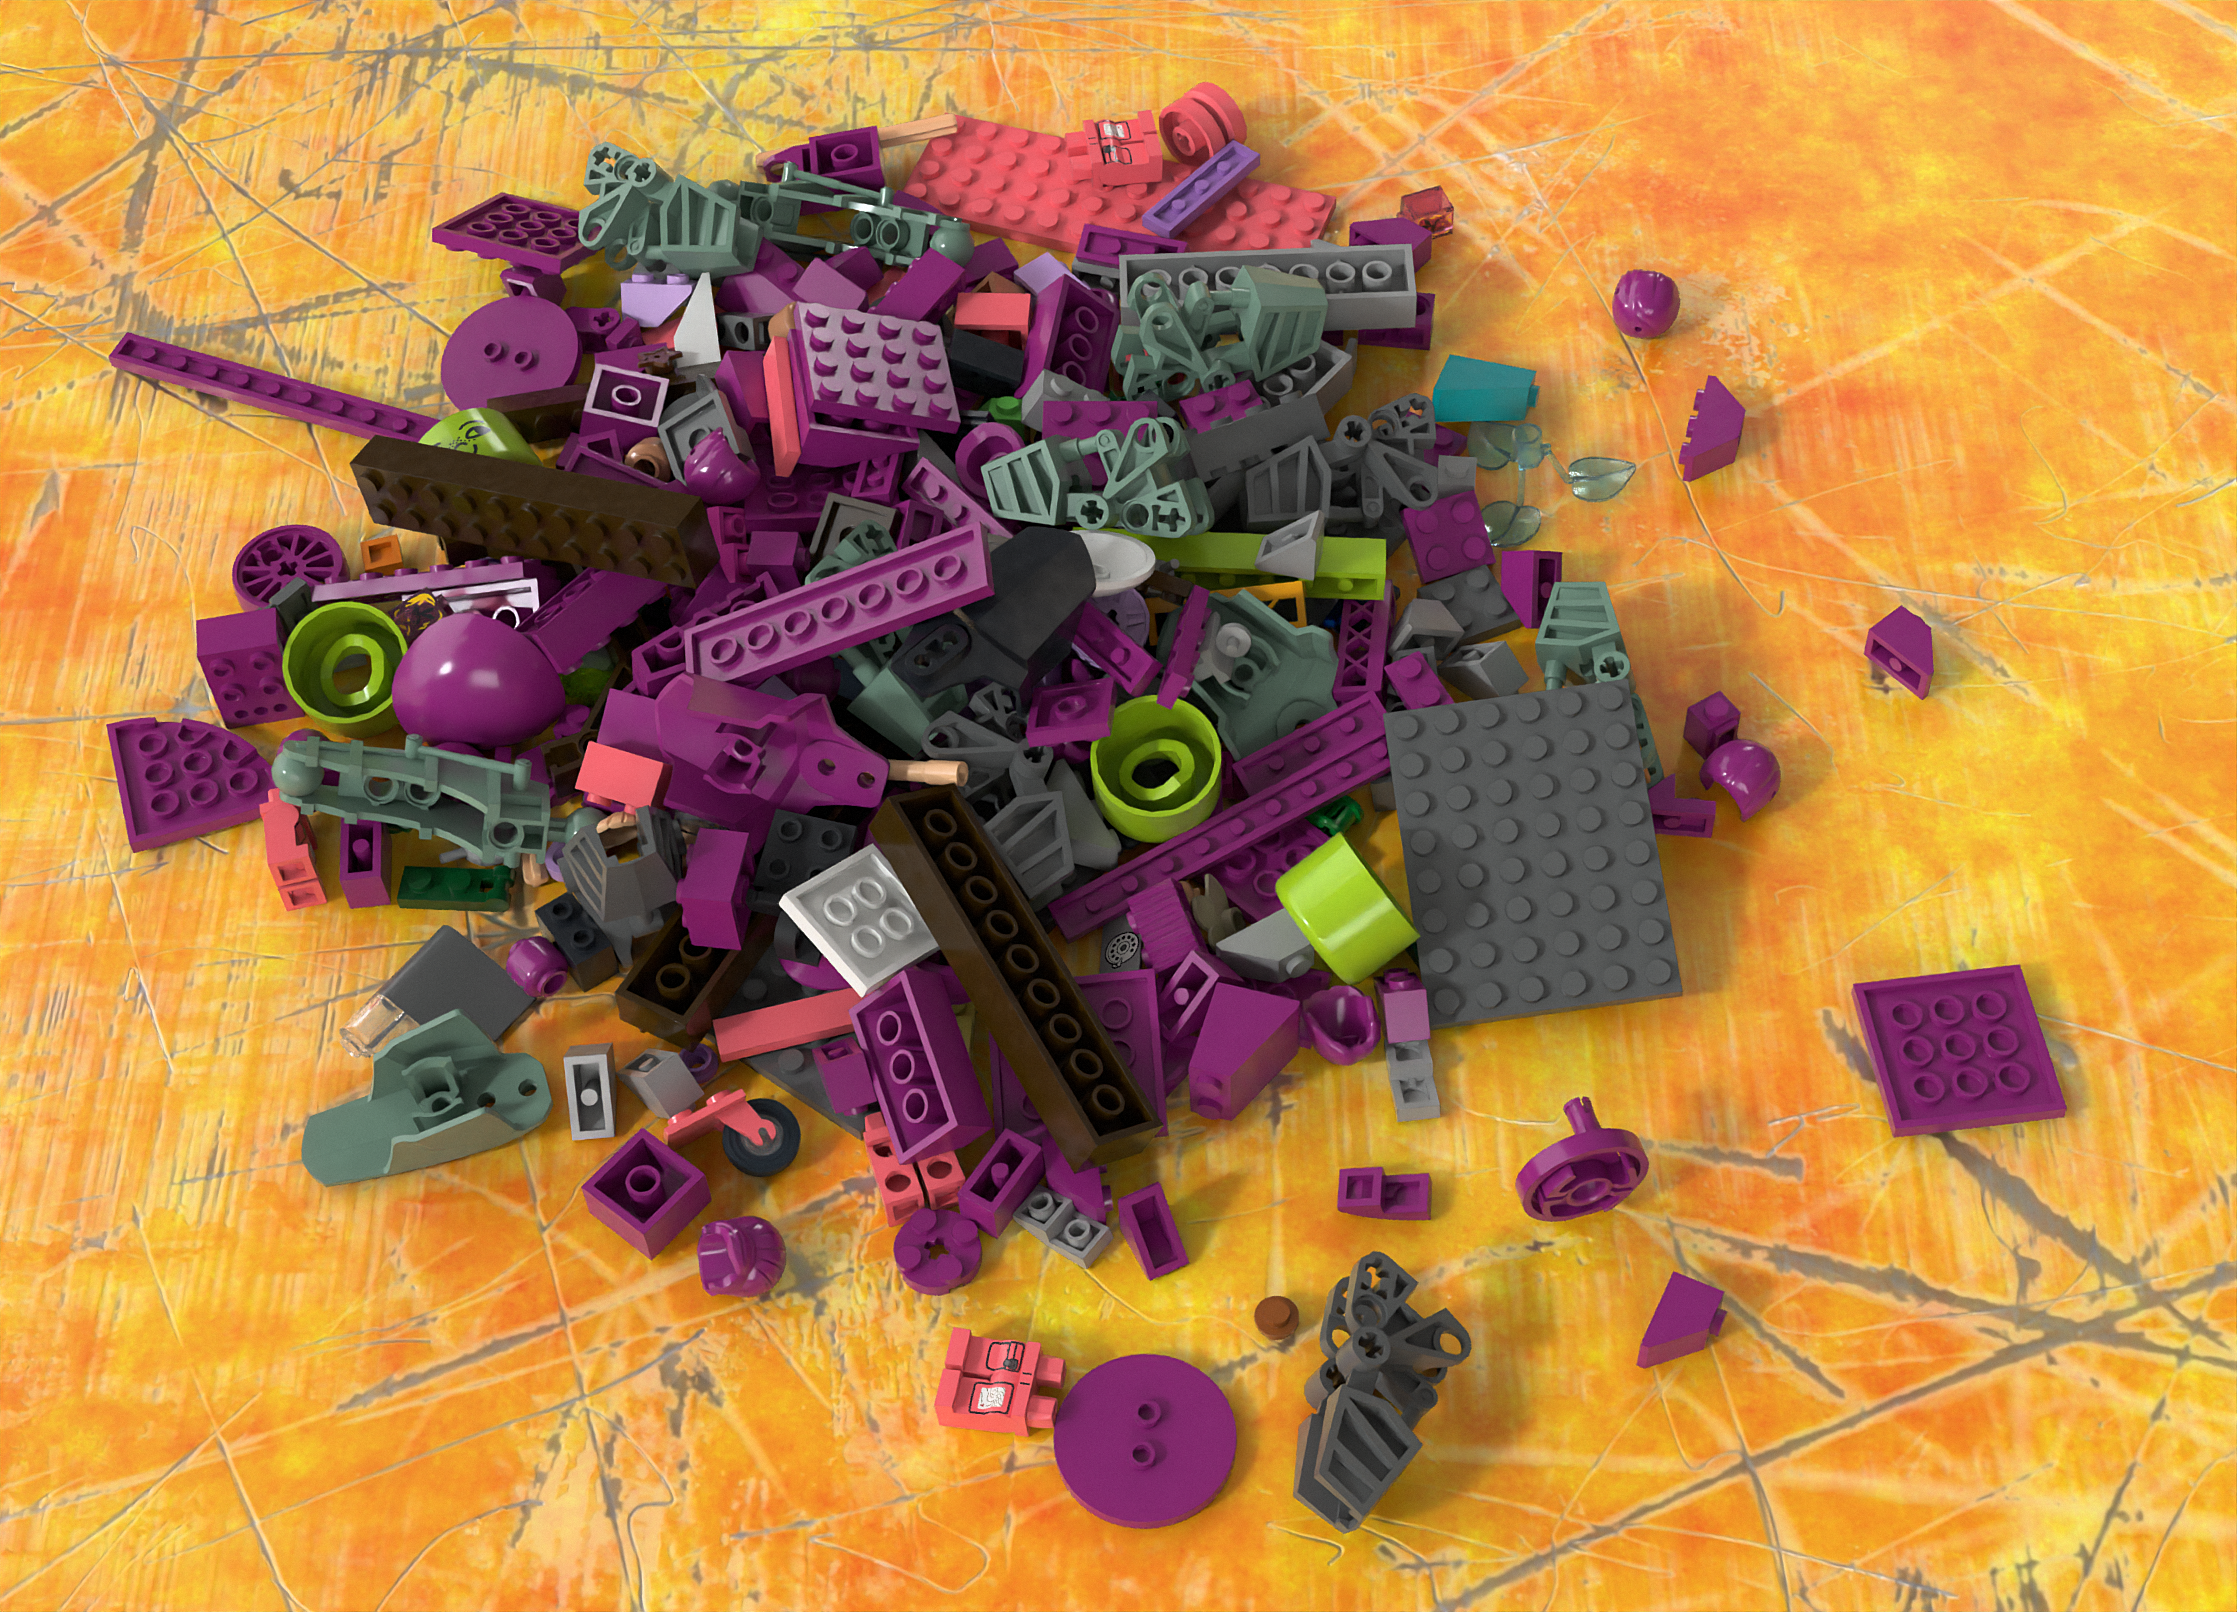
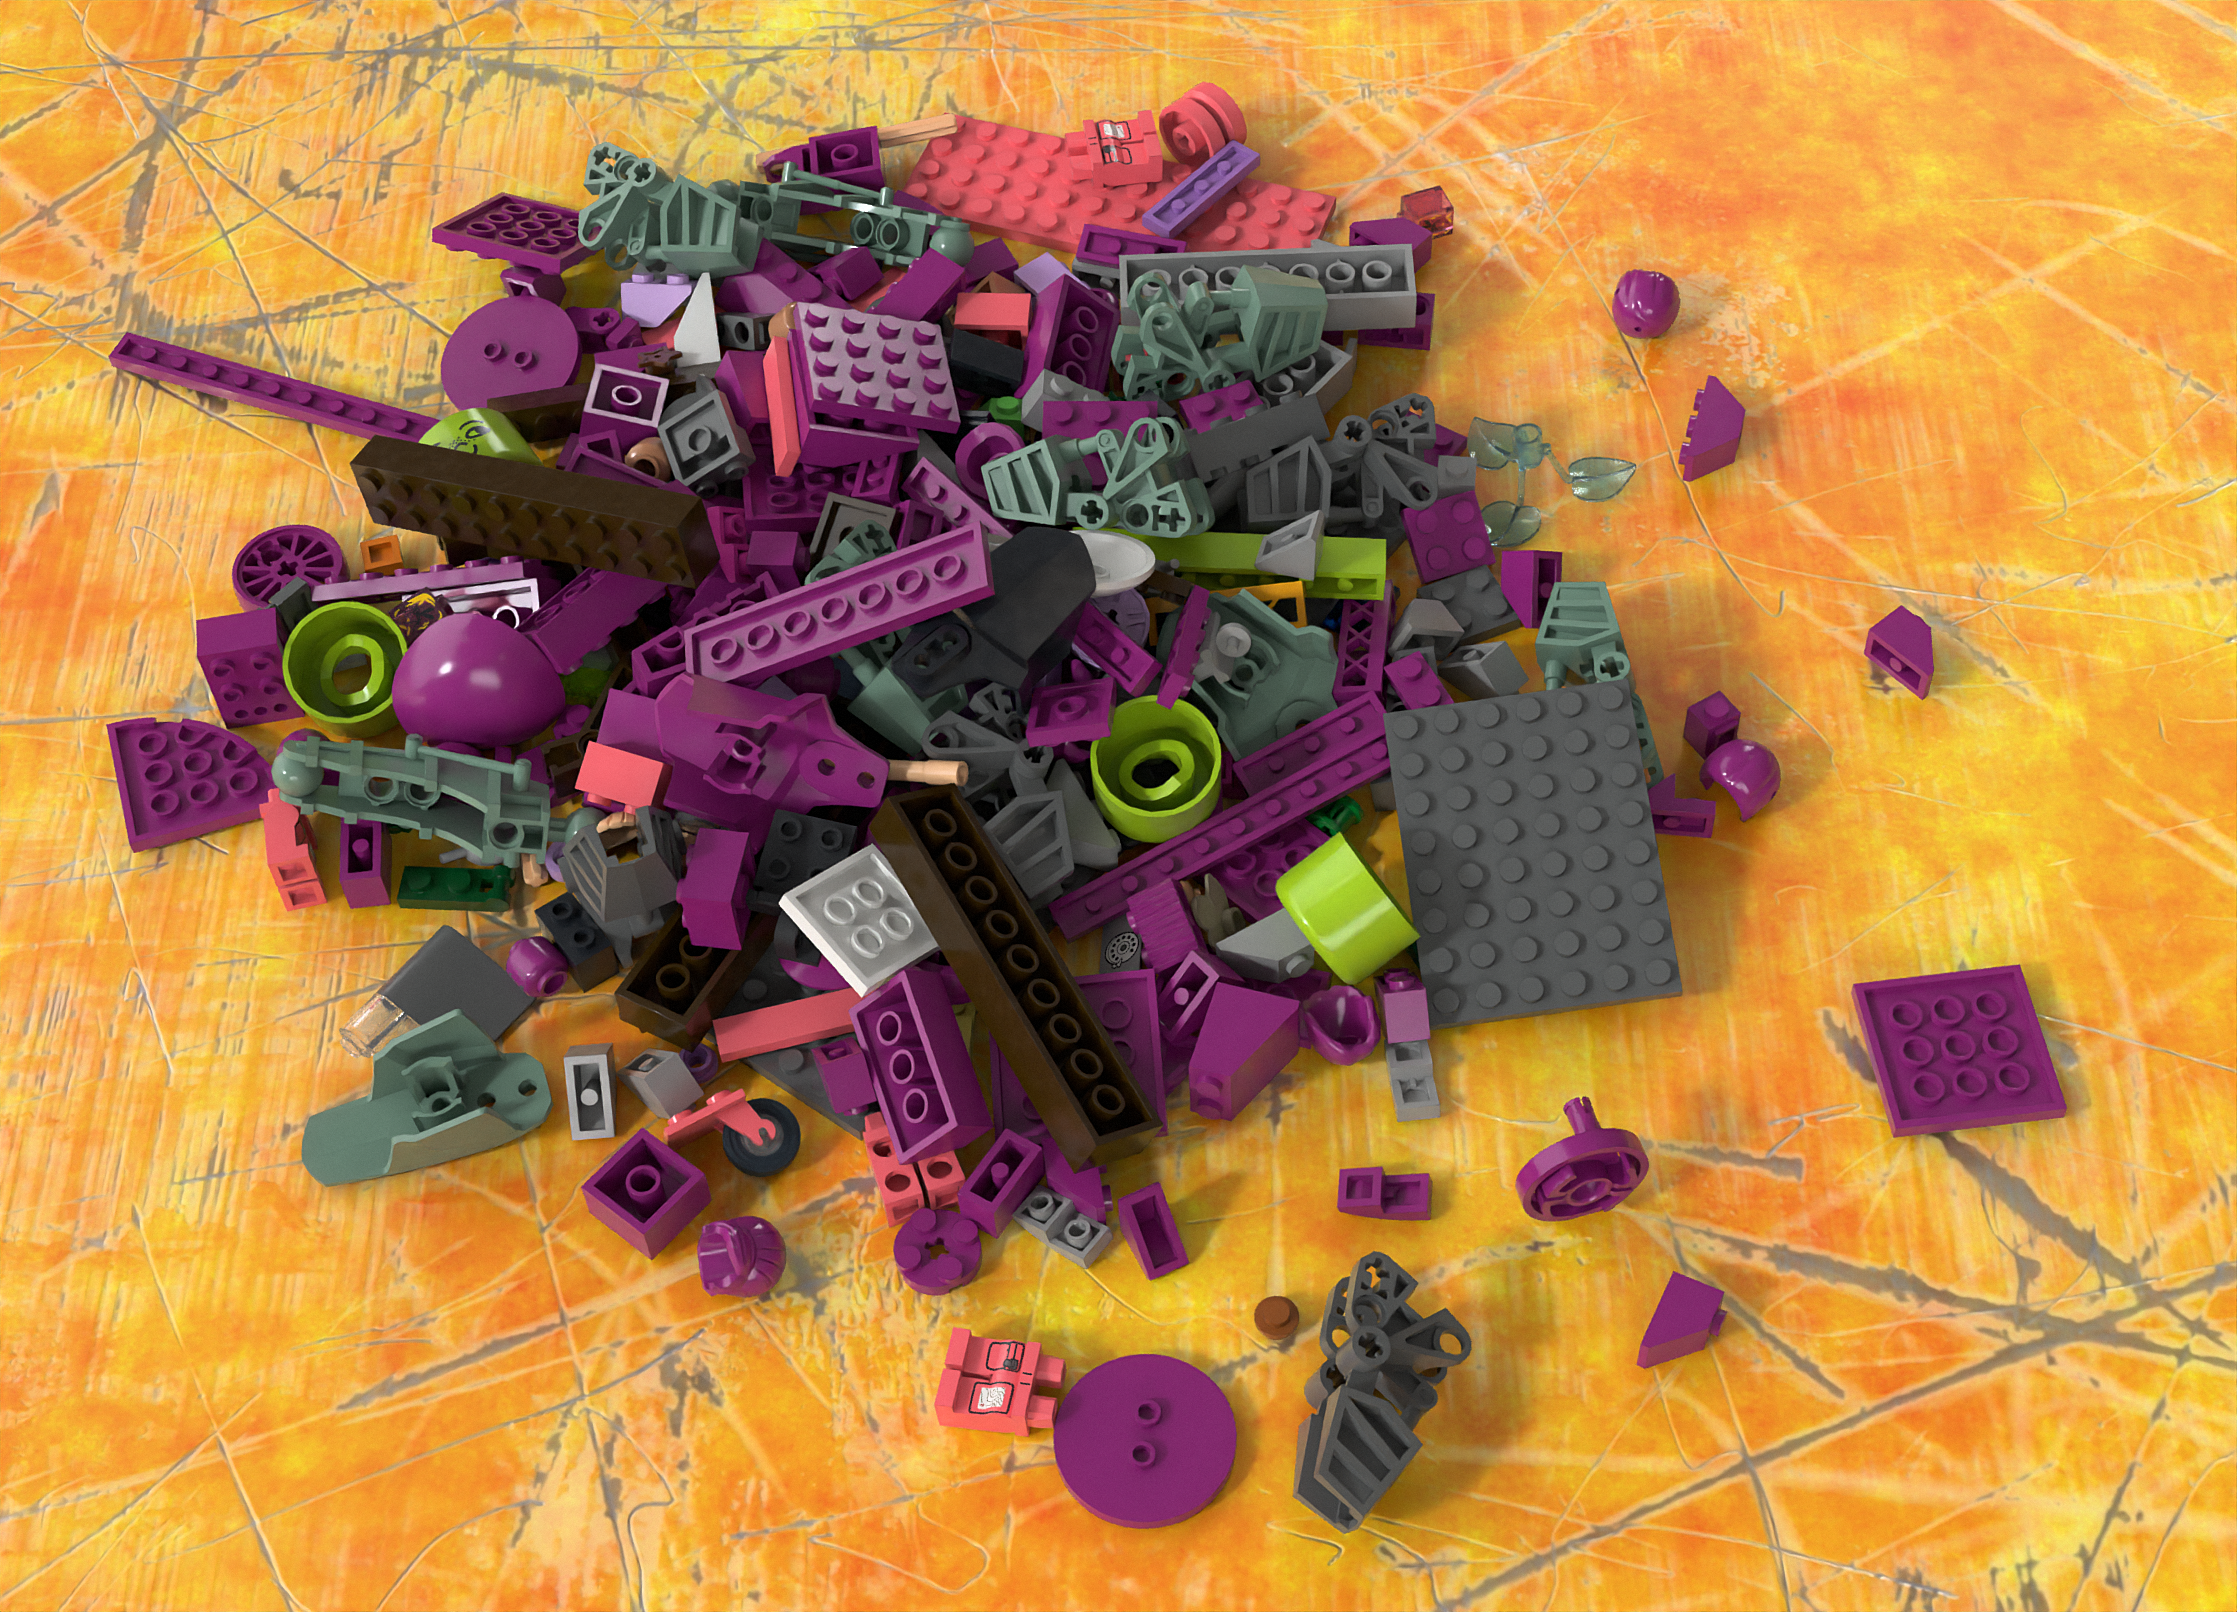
magenta piece [684,426,761,507] -> none
magenta slope [792,257,869,313] -> none
teal slope [1432,354,1540,422] -> none

